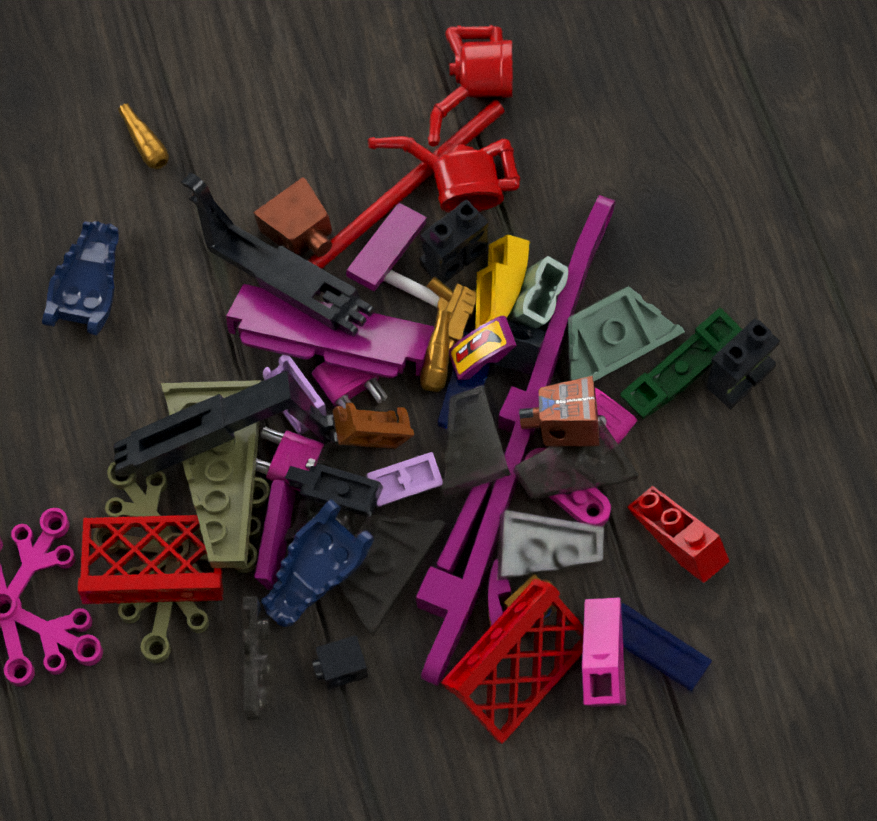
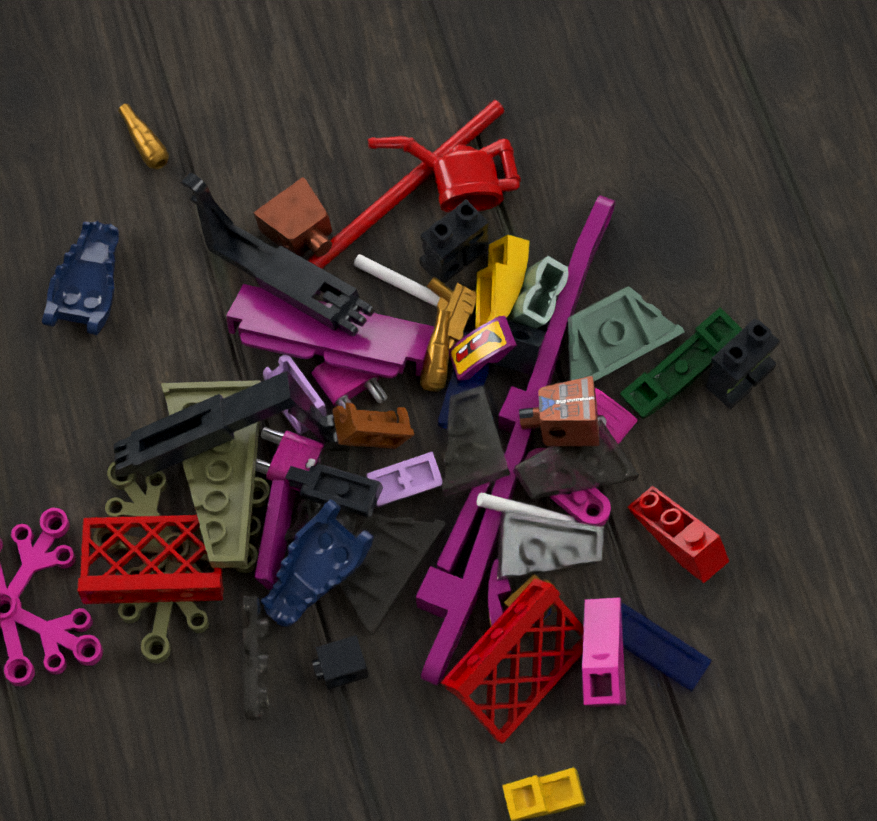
magenta tile [346,203,427,292] -> none
red piece [428,25,513,147] -> none
none -> white bar [477,492,575,530]
none -> yellow slope [502,767,586,821]

